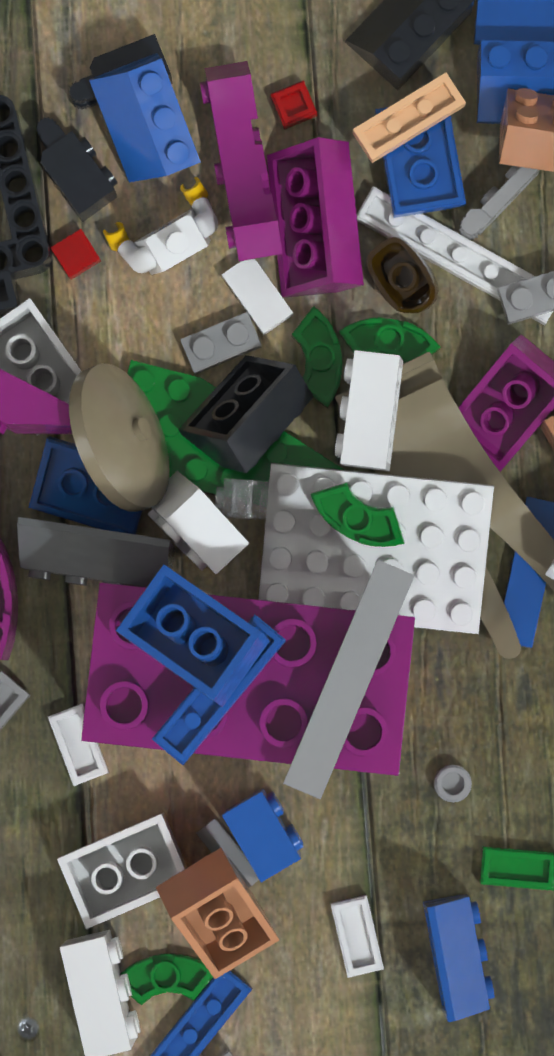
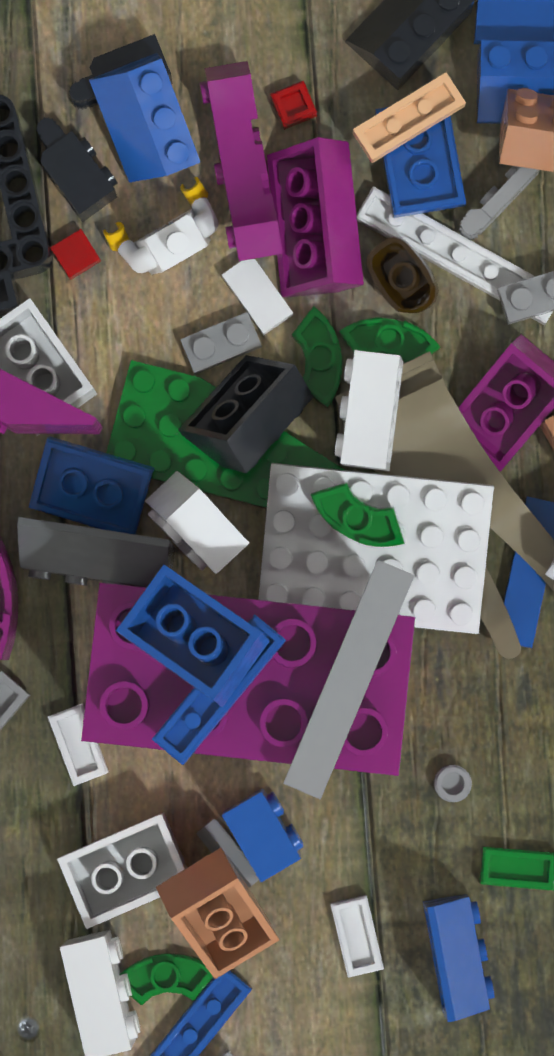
dark tan dish [69,363,170,512] -> none
clear brick [215,479,269,521] -> none

